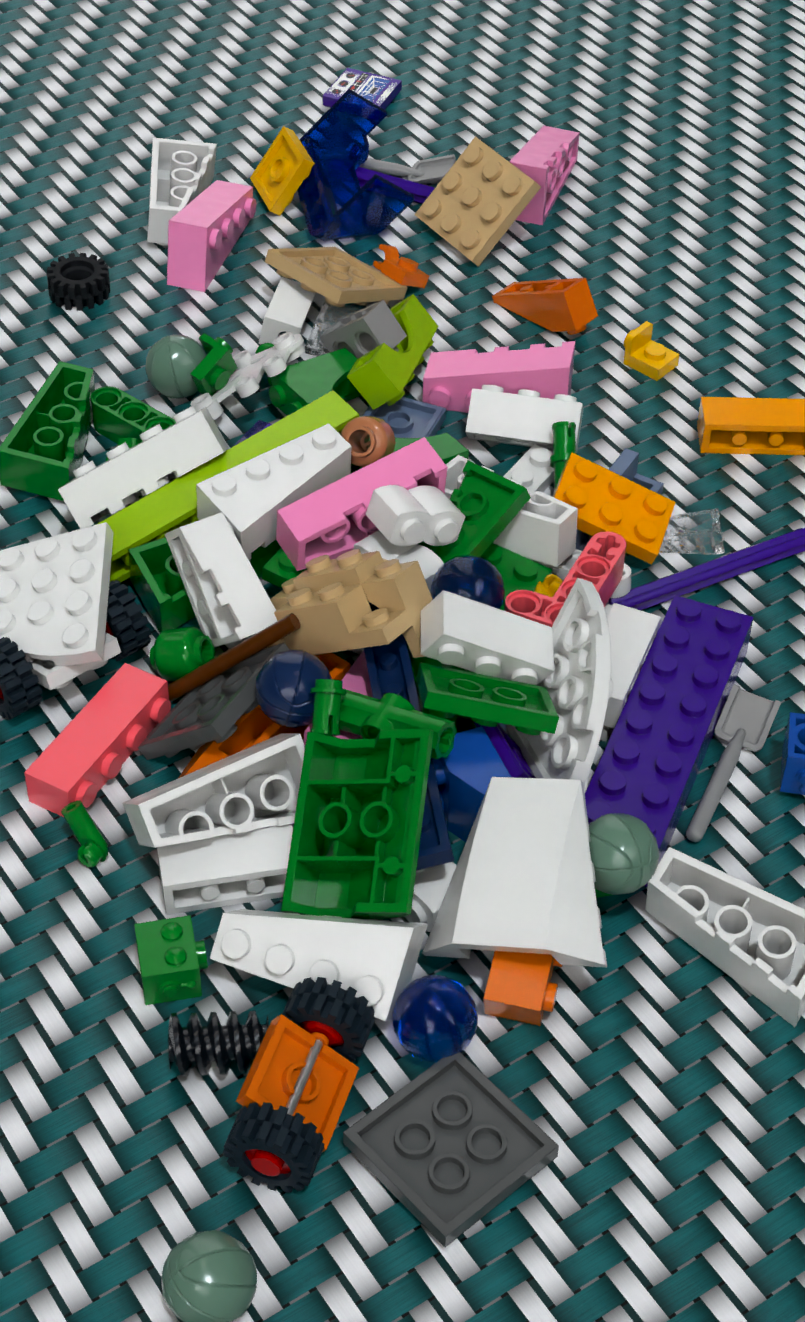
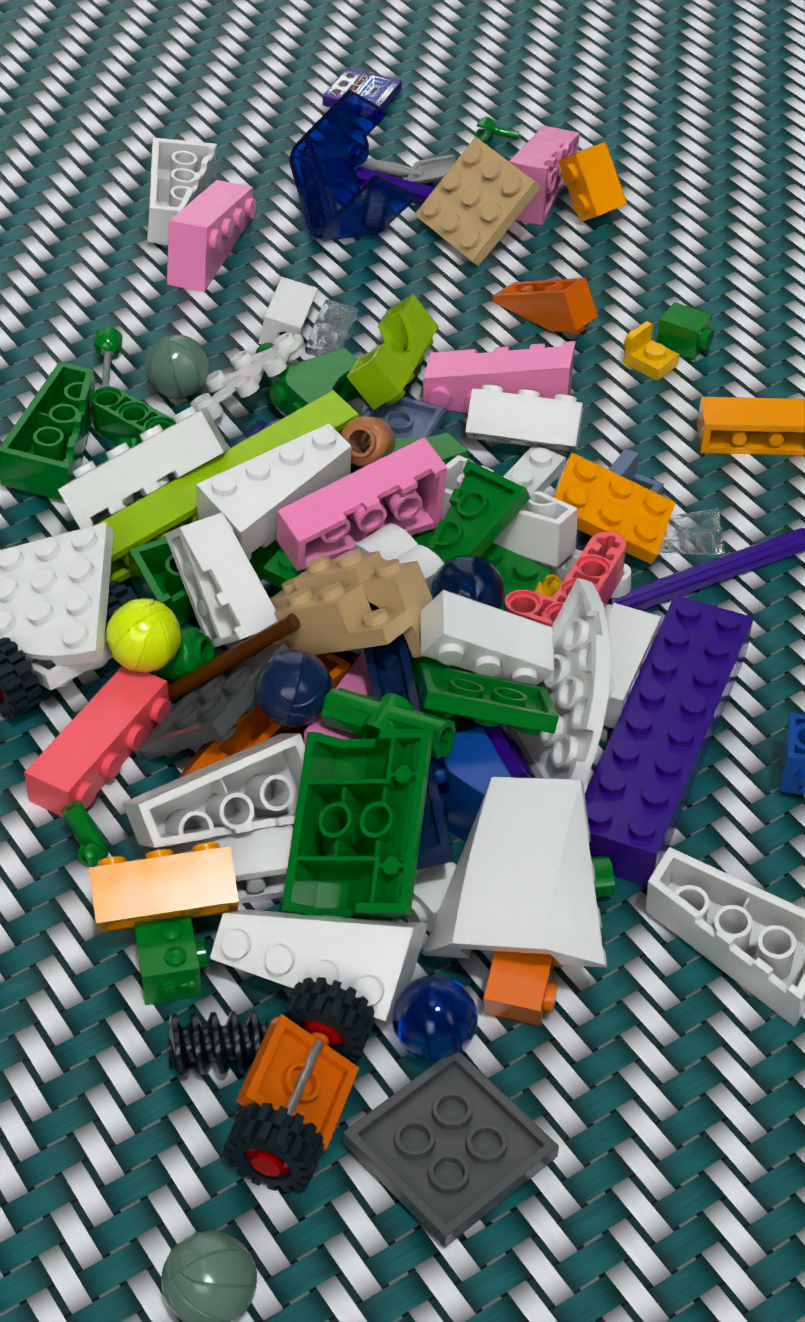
black tyre [47,253,110,311] -> none
green bracket [190,333,238,396] -> none
yellow plate [250,126,315,216] -> none
tan plate [265,247,408,307] -> none
green pin [310,679,346,736] -> none
light grey brick [320,300,407,358] -> none
white brick [365,485,466,546] -> none
orange plate [373,244,429,288] -> none
green pin [550,421,578,490] -> none
sand green piece [589,813,659,895] -> none
light grey piece [686,684,781,842] -> none
none -> brick [88,842,239,933]
none -> green hinge [94,327,123,388]
none -> neon yellow piece [106,598,181,673]
none -> green hand [474,117,519,141]
none -> light orange brick [558,142,627,222]
none -> green brick [657,302,714,361]

